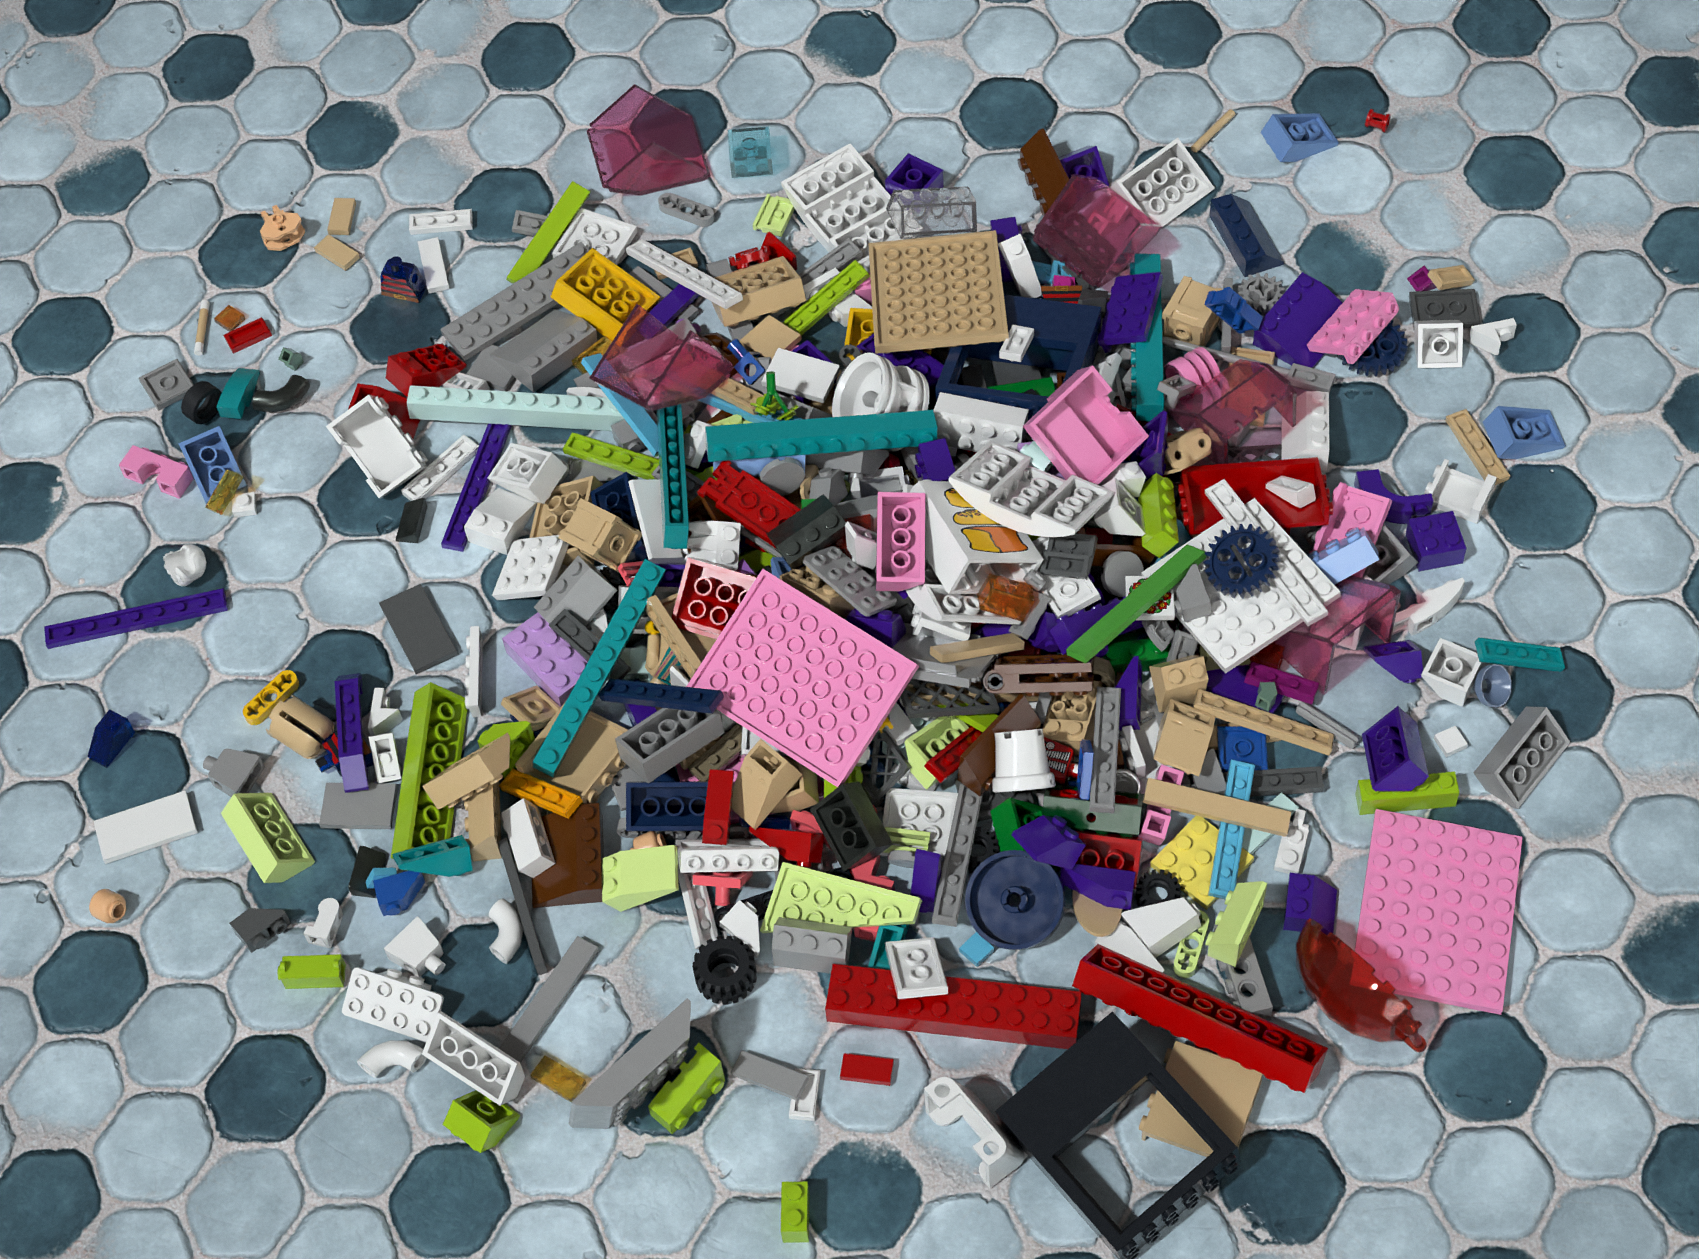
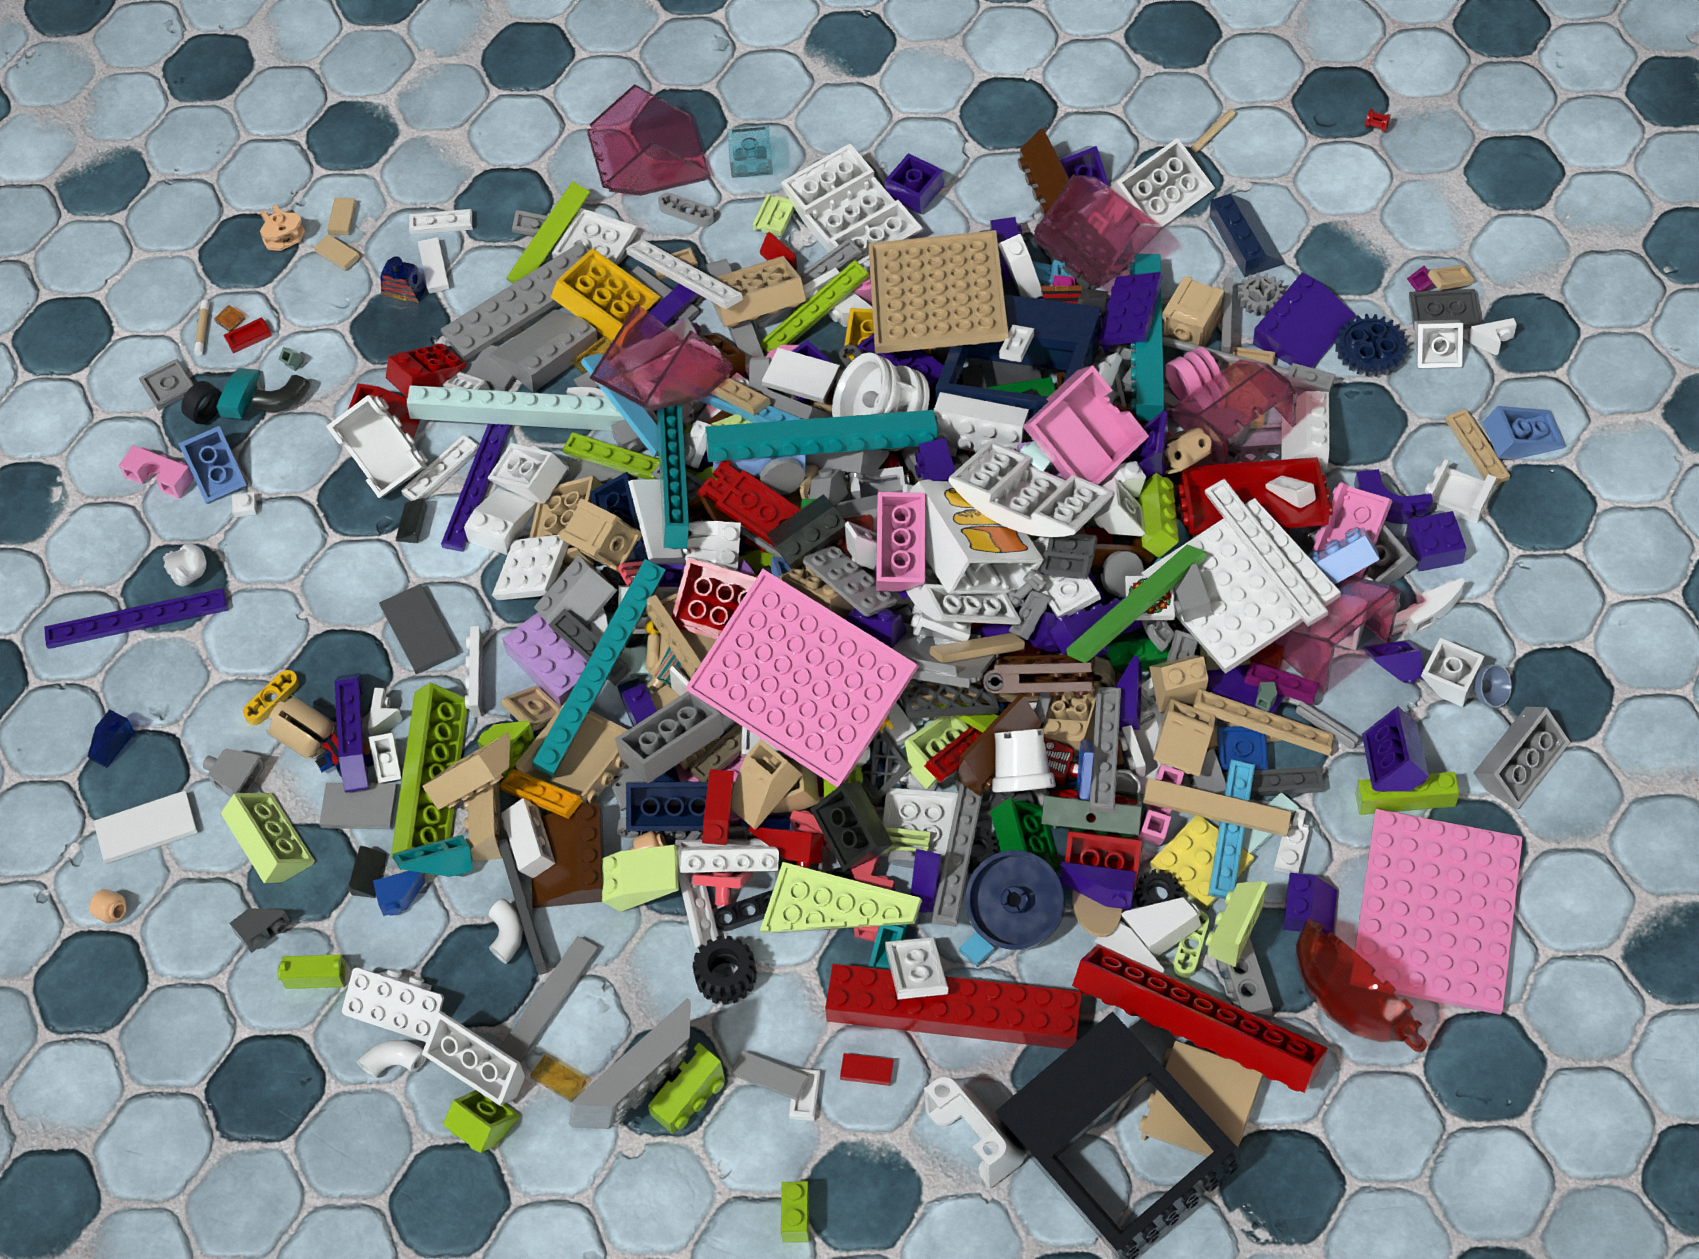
clear yellow plate [205,469,244,515] -> none
white leg [304,898,343,949] -> none
medium azure tile [366,867,397,889] -> none
white torso [384,916,445,977] -> none
dark blue tile [598,679,724,713] -> none
white slope [719,900,760,958] -> none
blue bracket [727,339,765,385] -> none
red plate [728,245,771,269] -> none
tan tile [739,315,801,359] -> none
plant [750,371,798,421] -> none
light grey slope [772,917,852,974] -> none
clear slope [886,186,977,239] -> none
clear orange brick [977,573,1035,622] -> none
dark purple slope [1011,815,1085,870] -> none
light grey tile [1157,374,1197,409] -> none
dark blue gear [1203,524,1281,599] -> none
blue piece [1204,287,1263,334] -> none
medium blue slope [1261,113,1339,162] -> none
bright pink bracket [1307,289,1399,364] -> none
white tile [1434,726,1468,757] -> none
teal tile [1475,637,1565,672] -> none

